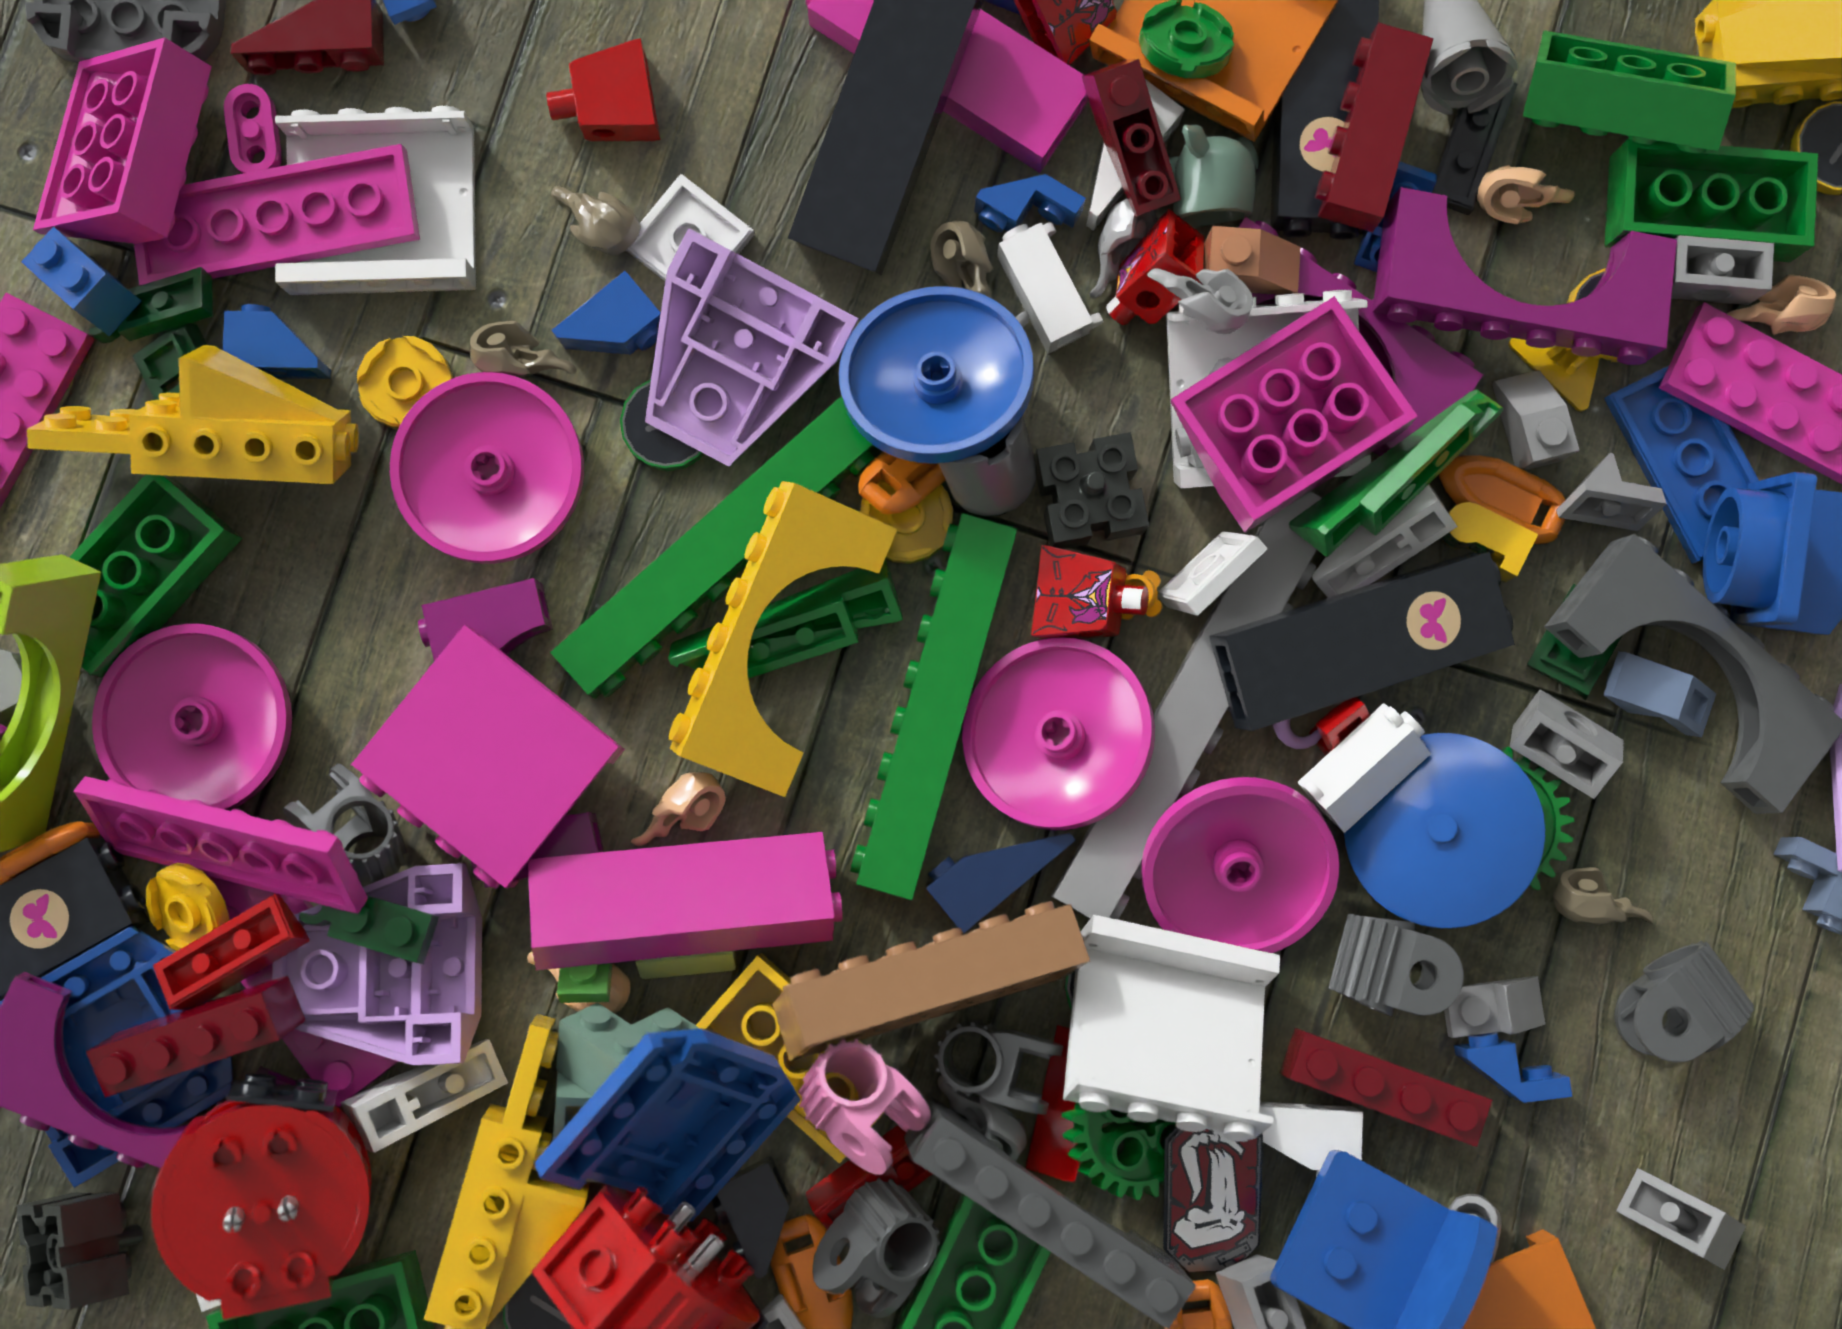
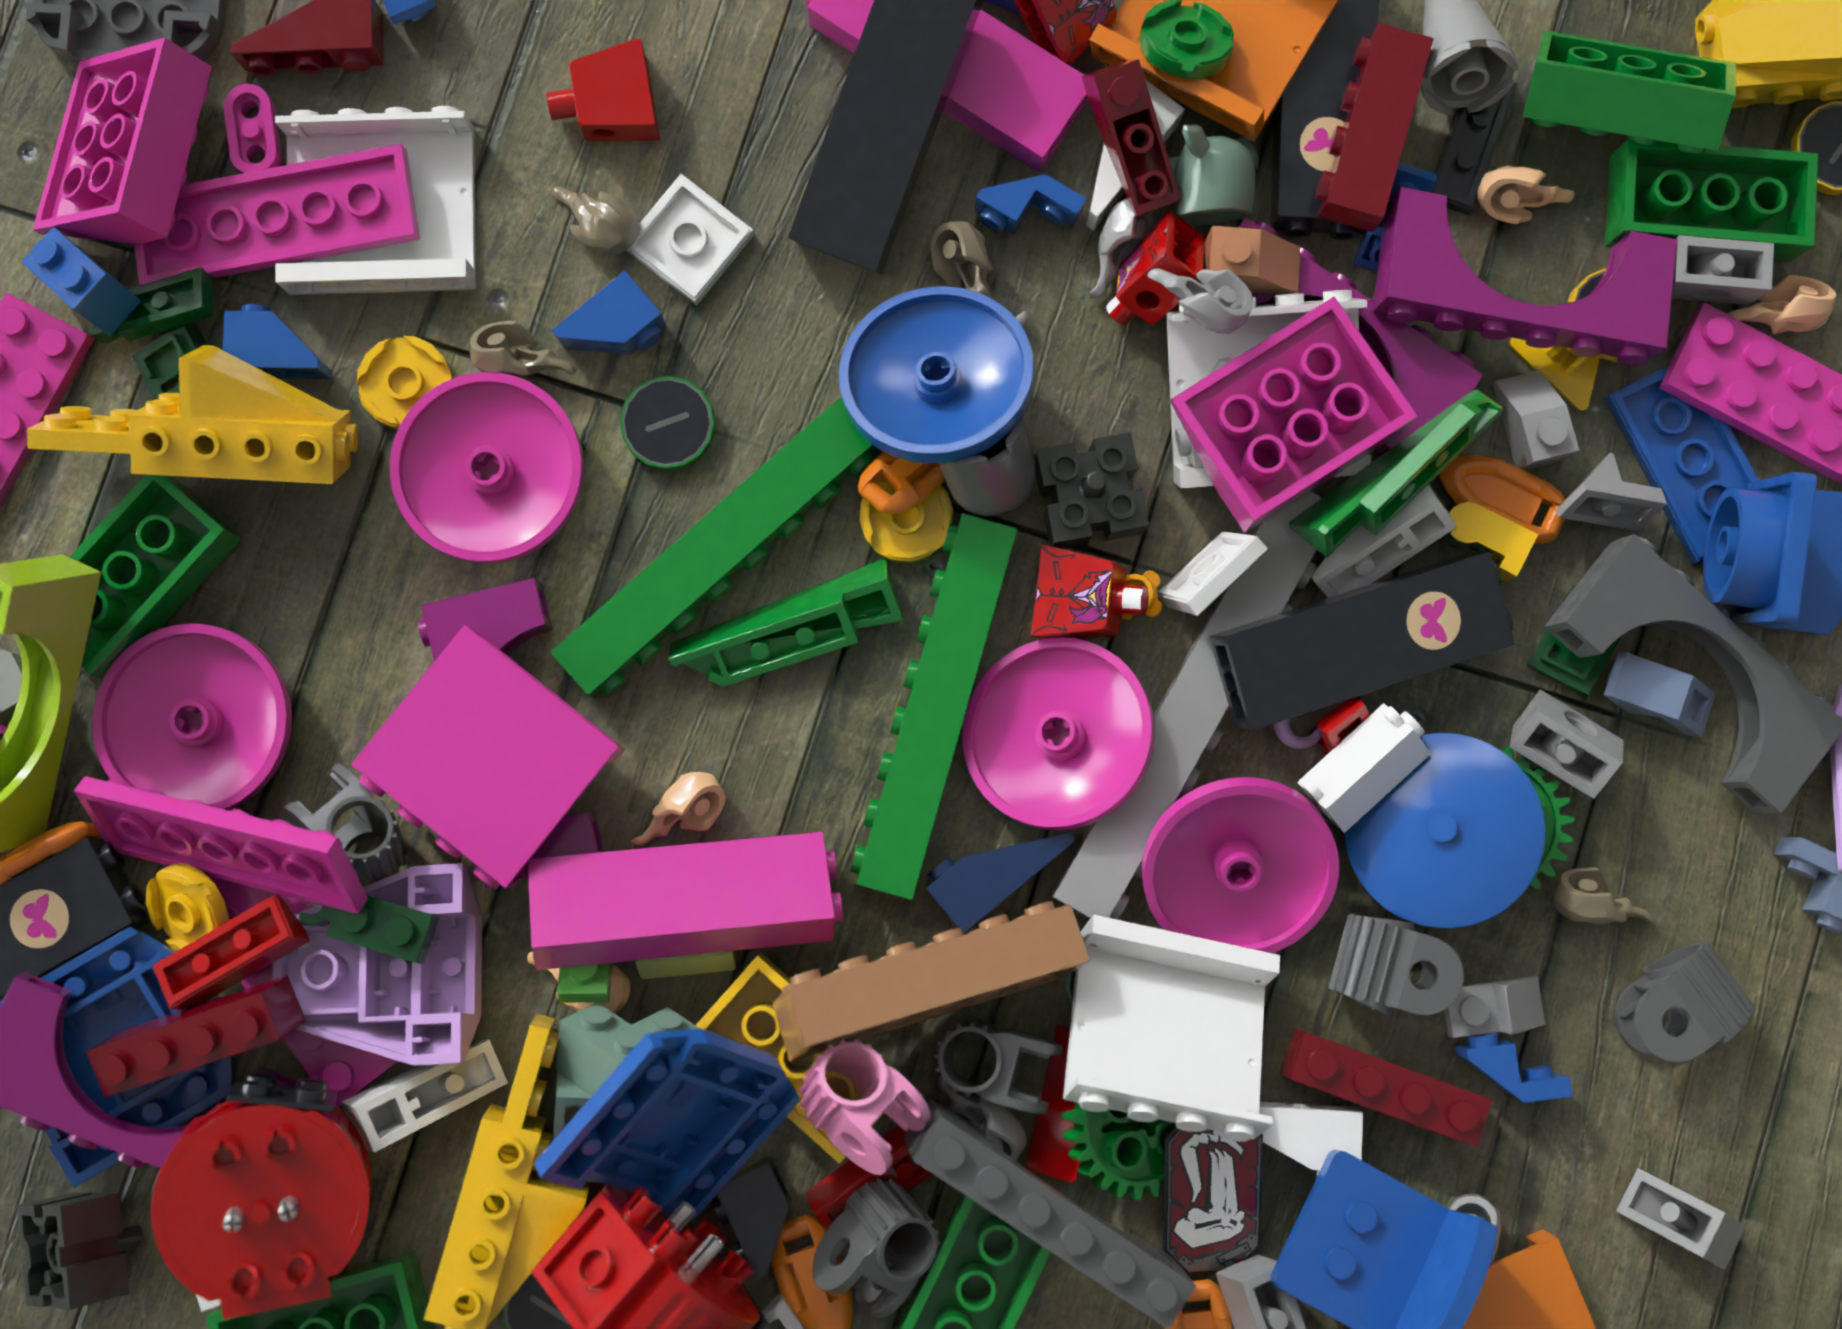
lavender wedge [645,228,859,466] -> none
yellow arch [669,481,897,797] -> none
white brick [997,222,1104,354] -> none

